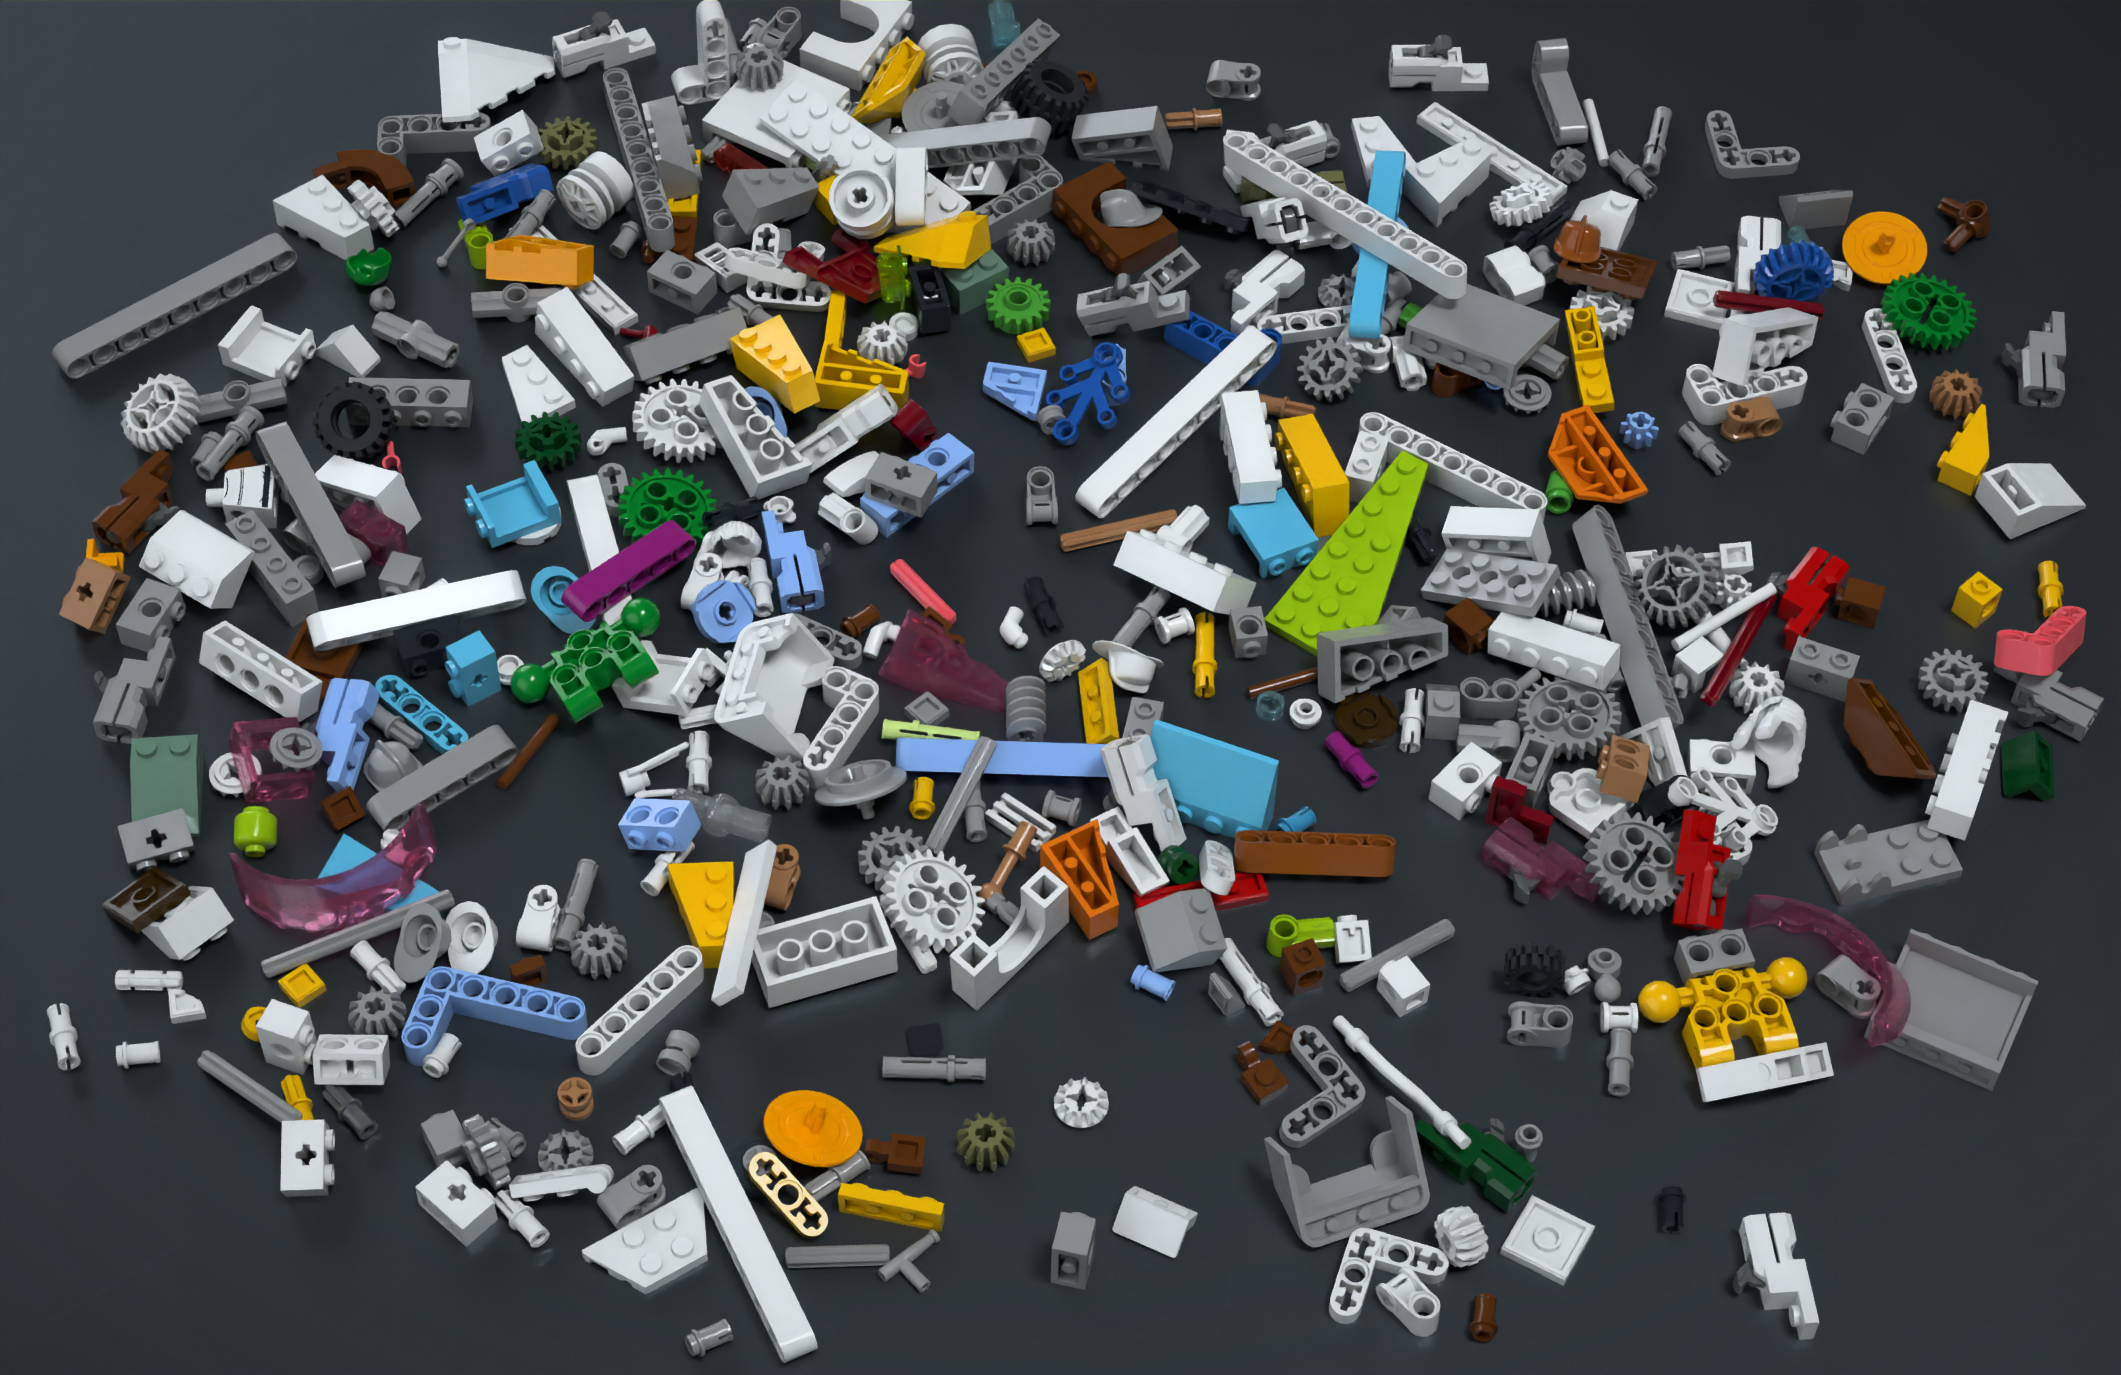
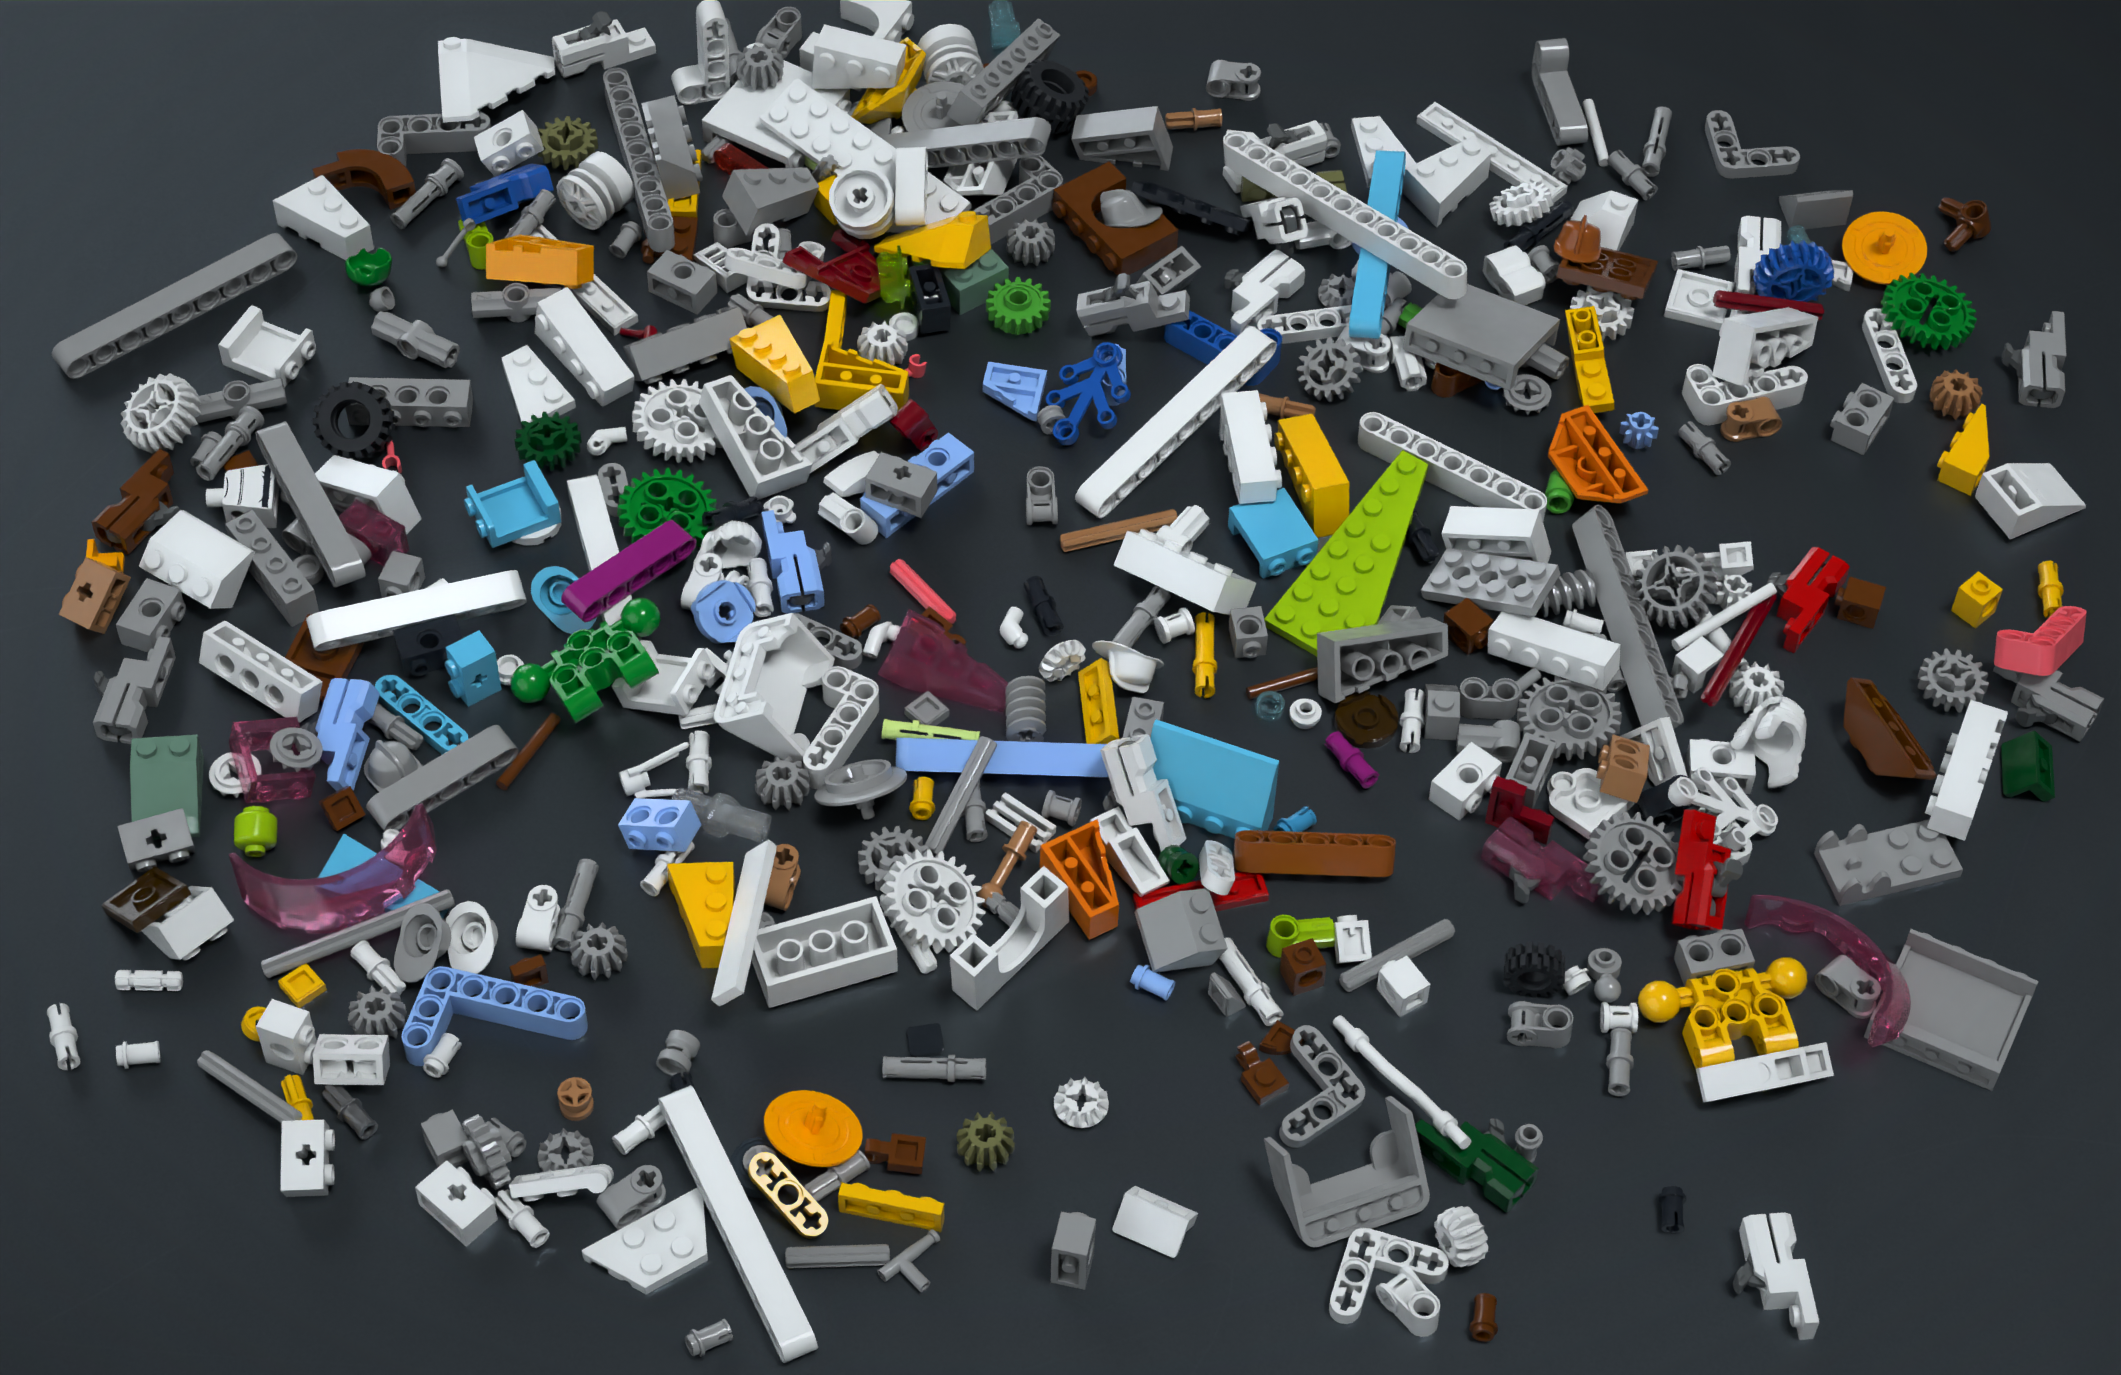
white tile [168,989,207,1024] -> none
white slope [315,325,381,378] -> none
white gear [347,180,400,237] -> none
white beam [575,945,704,1076] -> none
light grey pin [738,18,767,51] -> none
yellow tile [1017,327,1056,363] -> none
white brick [1345,431,1389,503] -> none
white plate [1389,34,1489,91] -> none
white tile [1500,1195,1595,1286] -> none
light grey brick [1784,636,1860,702] -> none
none -> white wedge [812,24,906,89]

